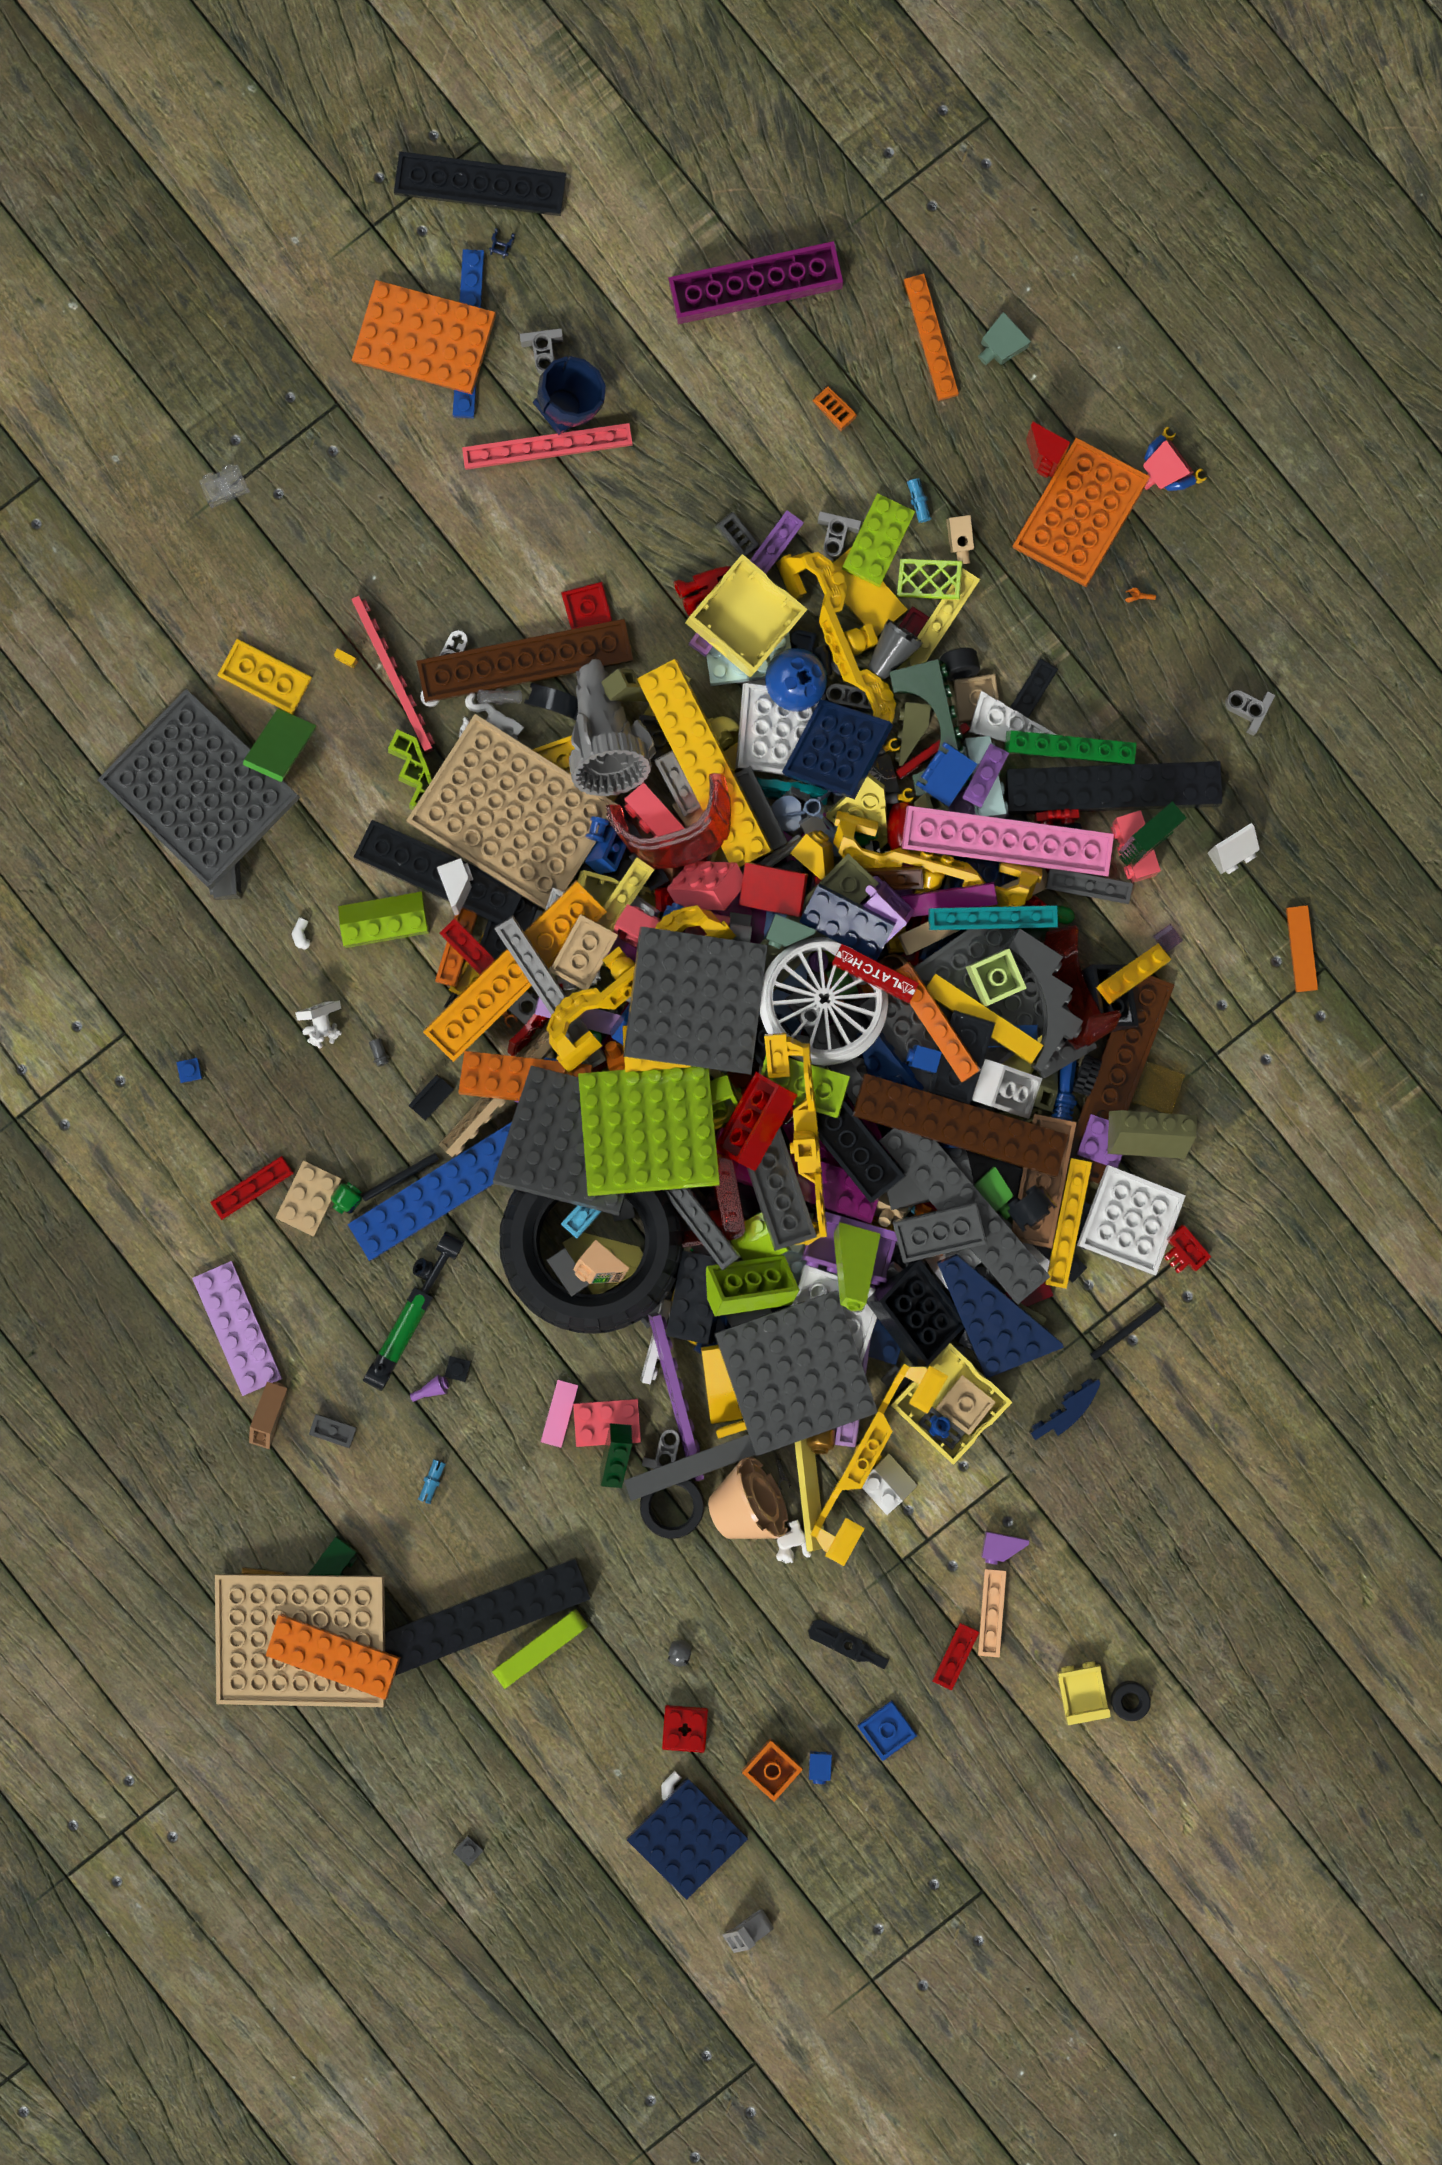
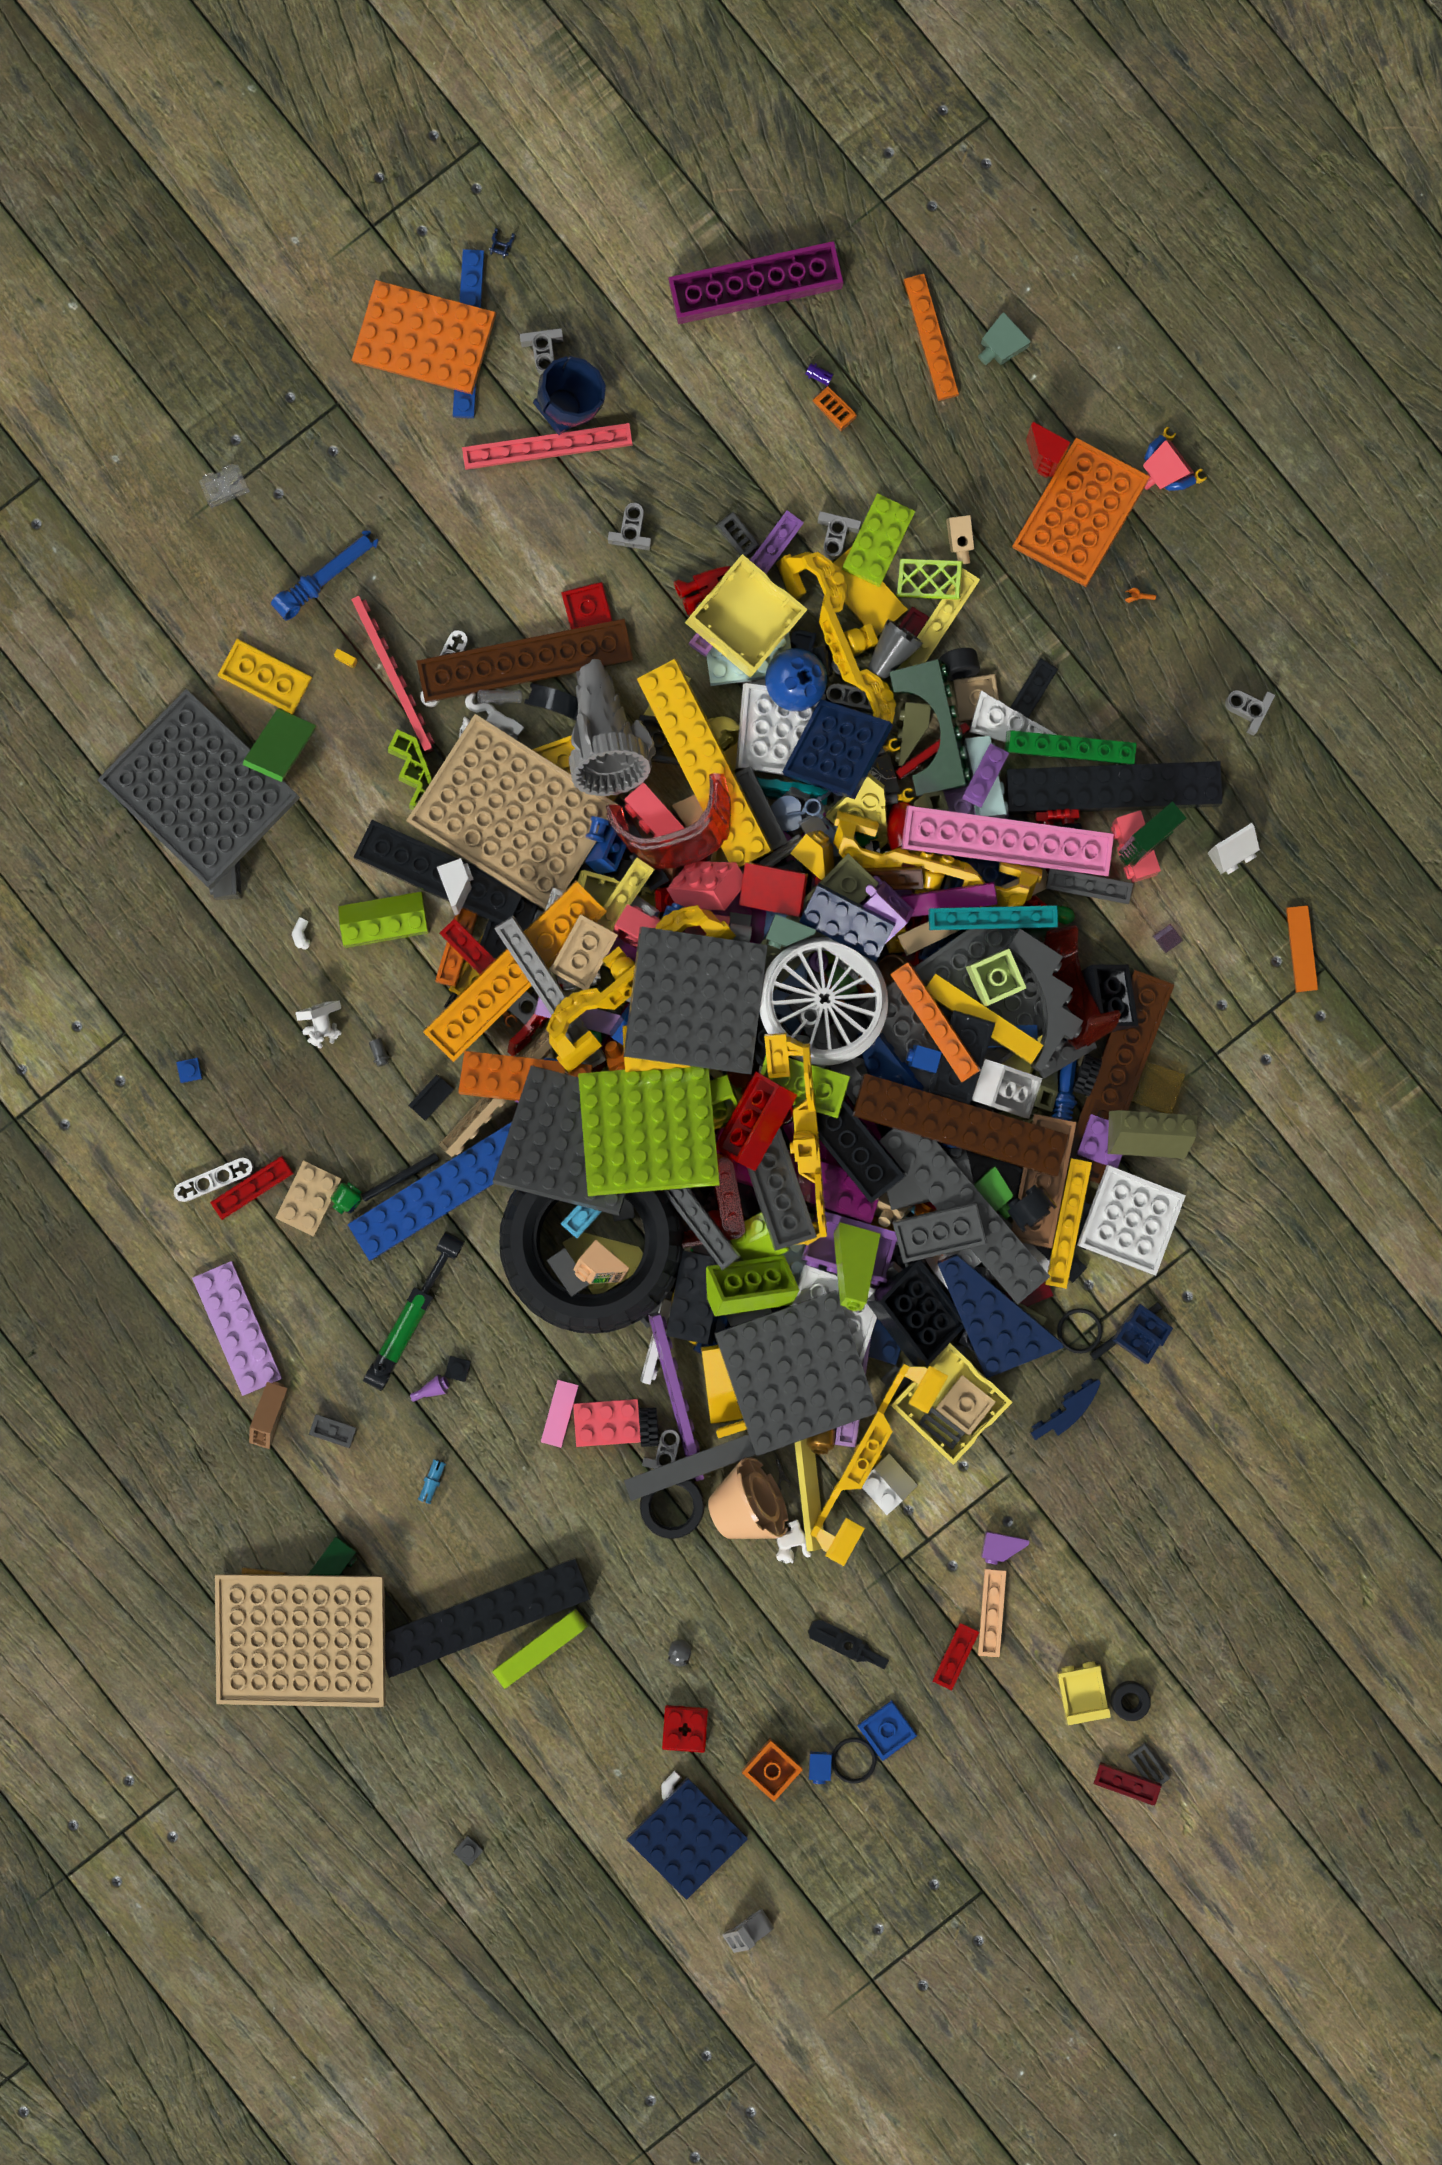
orange plate [265,1614,400,1700] -> none
black plate [394,151,567,216] -> none
black bush [413,1258,433,1280] -> none
dark green brick [600,1423,632,1488] -> none
olive slope [601,668,648,702] -> none
light grey tile [654,750,701,817] -> none
red tile [832,944,919,1004] -> none
dark azure pin [907,478,932,523] -> none
blue piece [915,742,978,807] -> none
blue plate [929,1415,951,1439] -> none
yellow plate [1096,943,1172,1004] -> none
red hinge [1164,1225,1211,1273] -> none
none -> white beam [174,1158,254,1202]
none -> blue piece [271,531,379,621]
none -> light grey tile [608,503,651,551]
none -> black tyre [639,1407,659,1447]
none -> dark purple pin [805,363,833,386]
none -> black tyre [831,1738,876,1783]
none -> black tyre [1057,1308,1102,1354]
none -> dark red plate [1093,1762,1162,1806]
none -> dark blue slope [1112,1304,1173,1364]
none -> dark grey tile [1127,1742,1170,1784]

